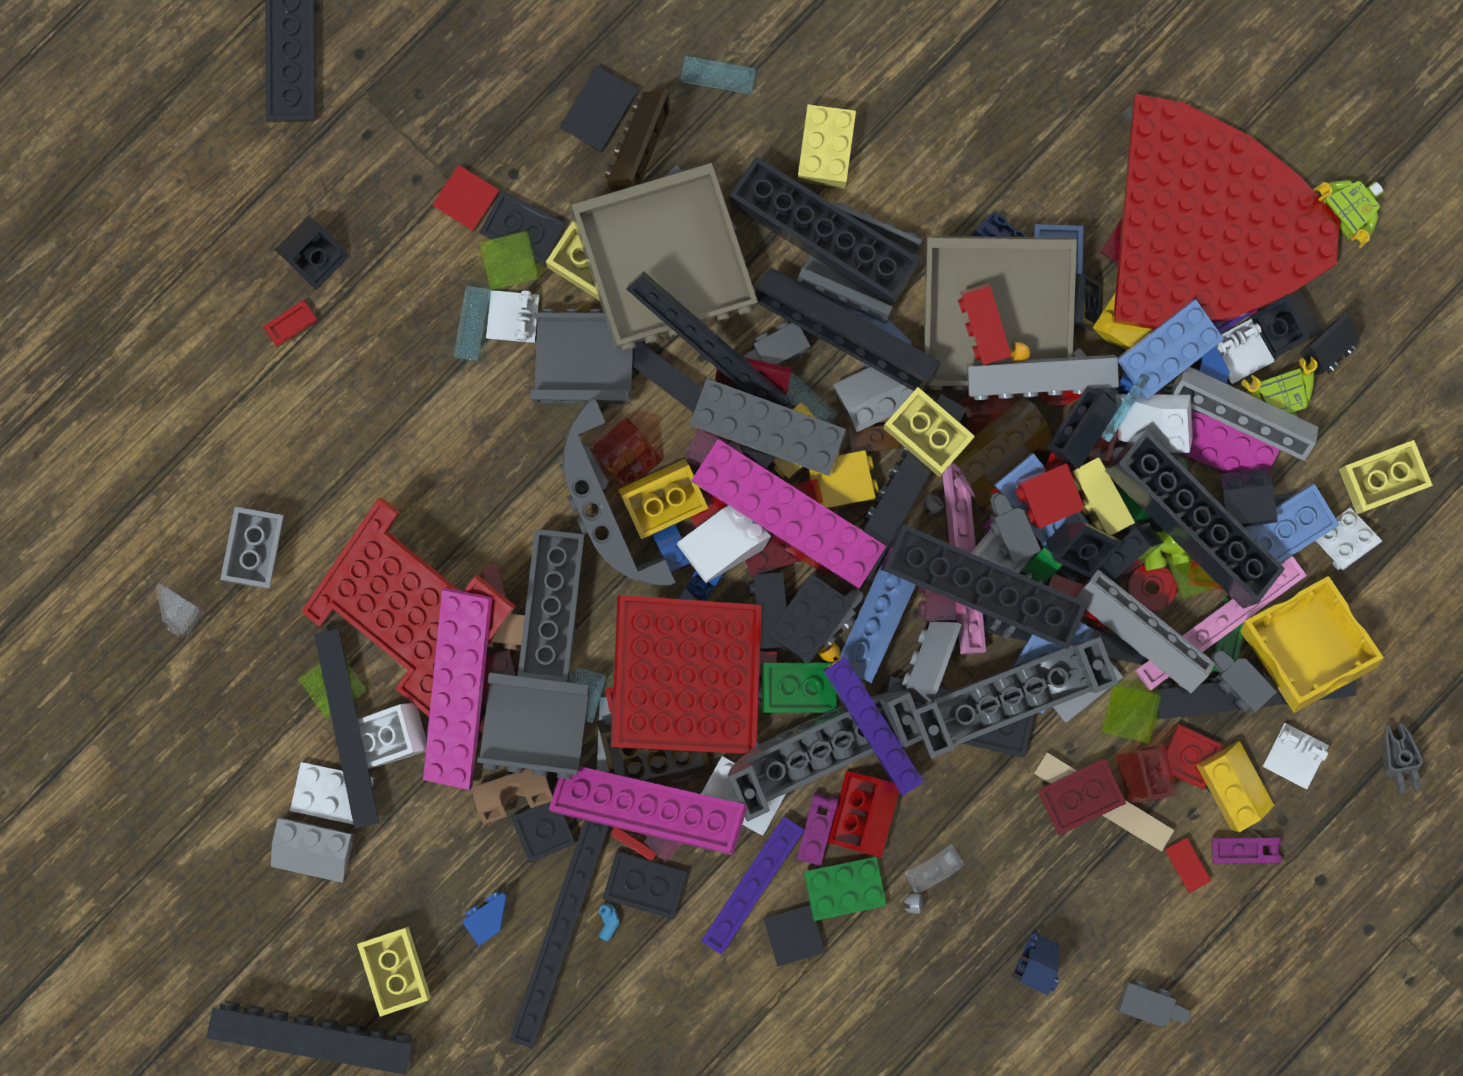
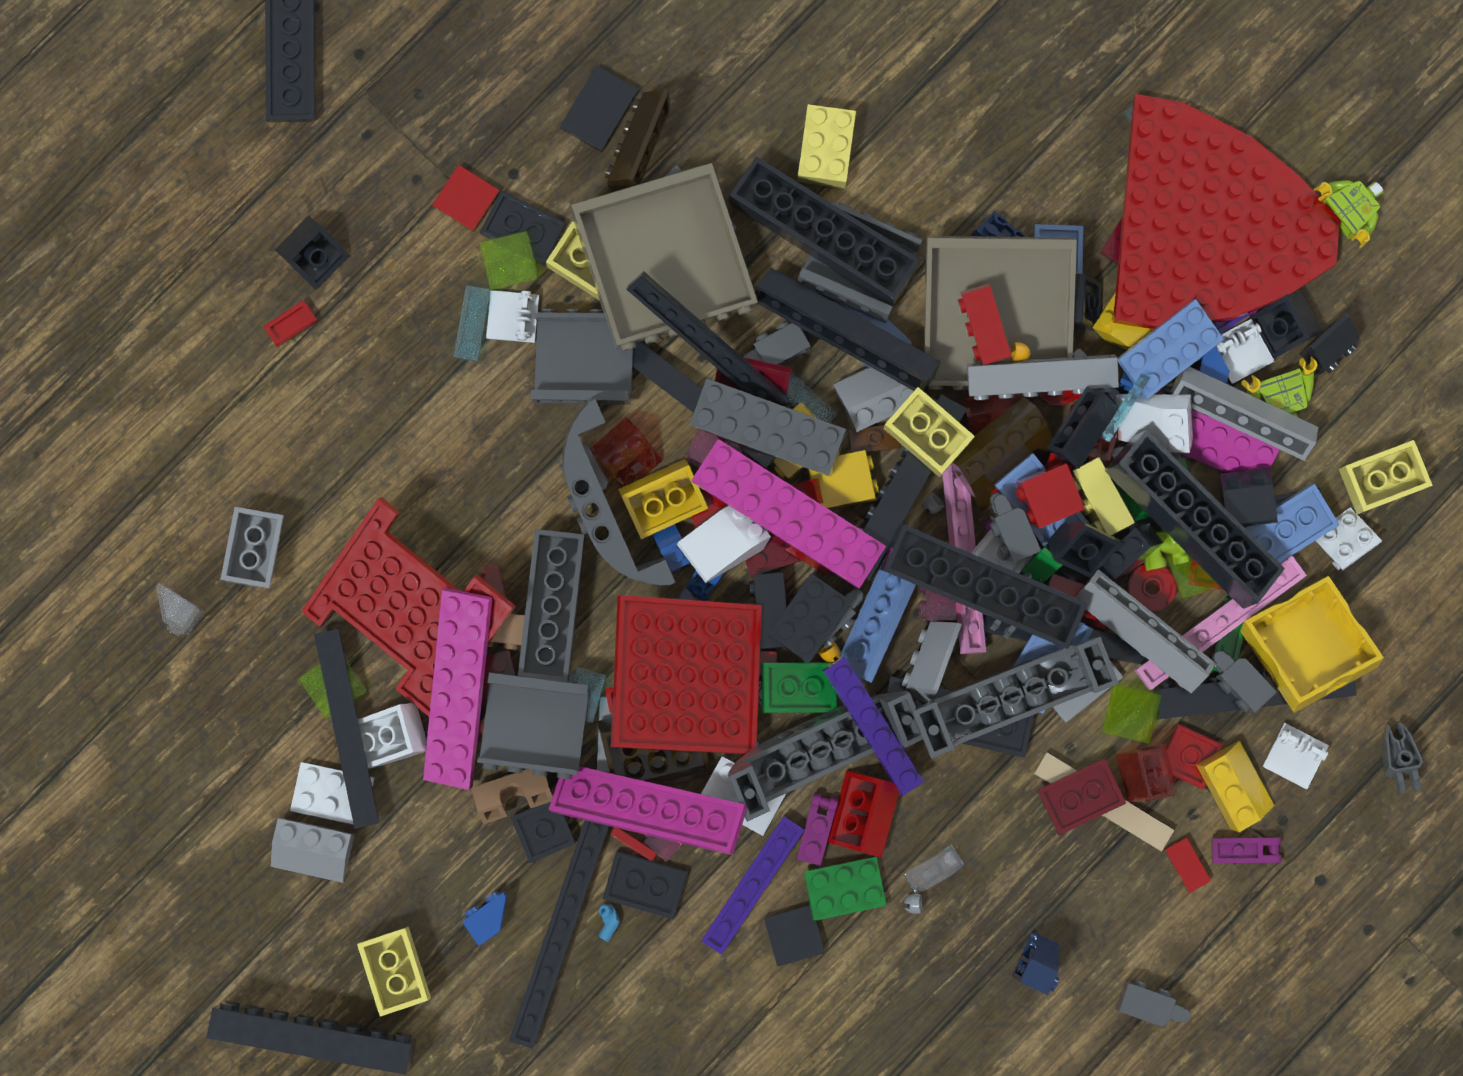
clear light blue plate [680,56,756,94] -> none

